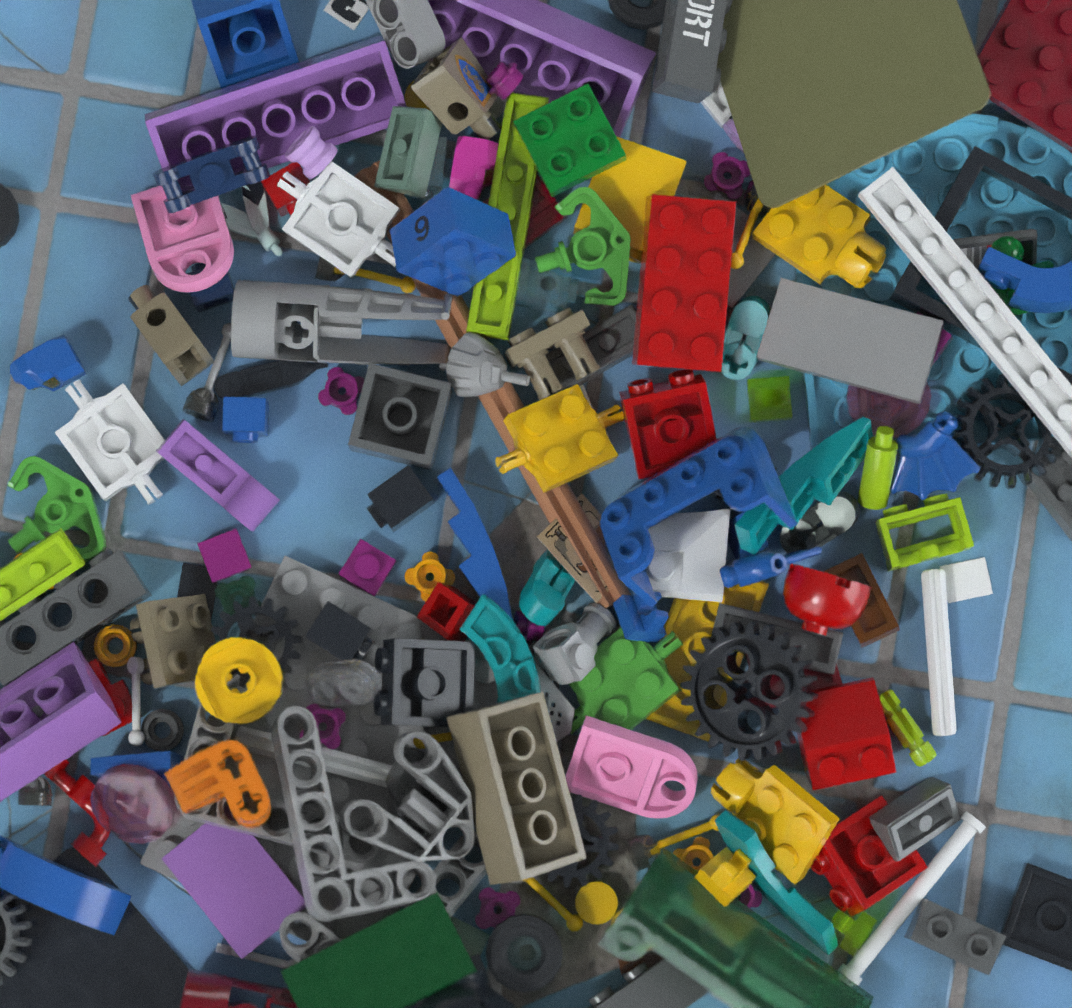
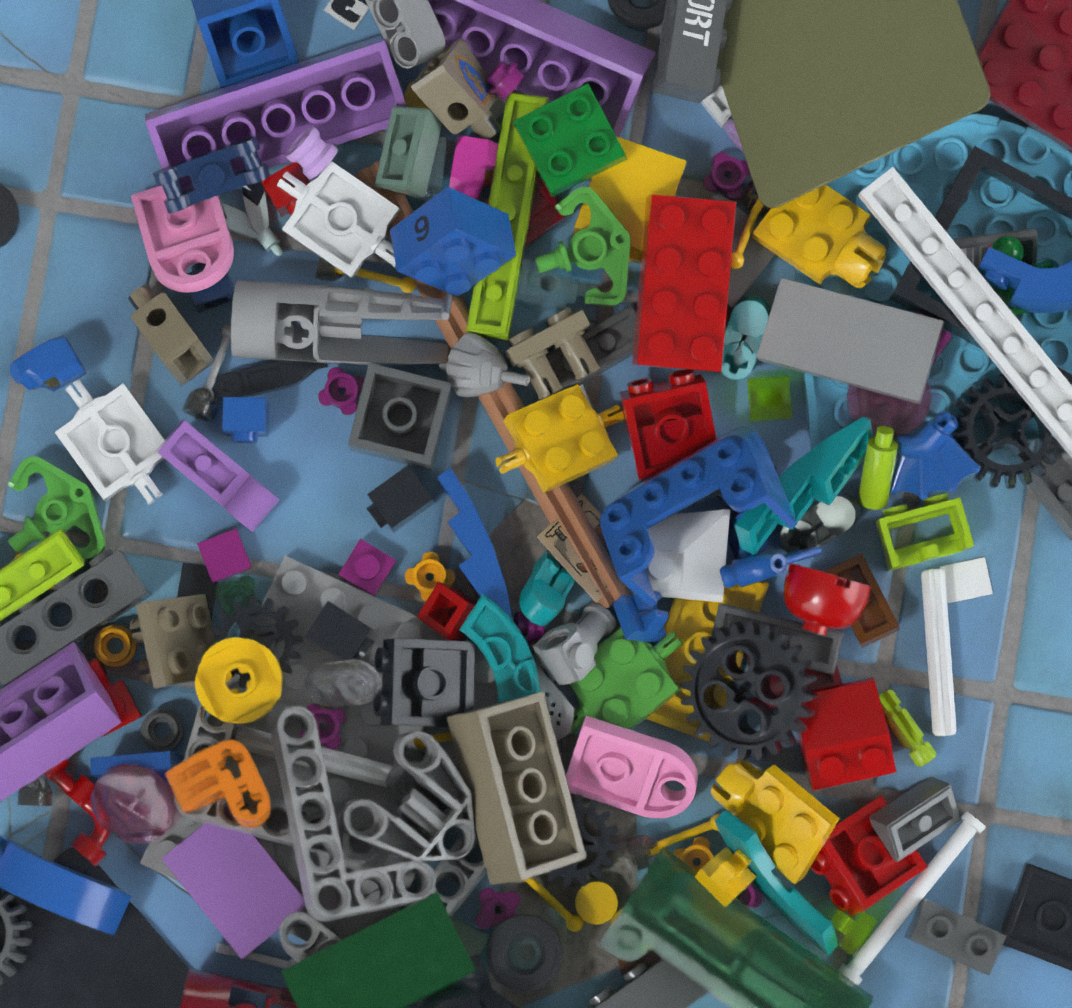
white hinge [127,657,145,746] -> none

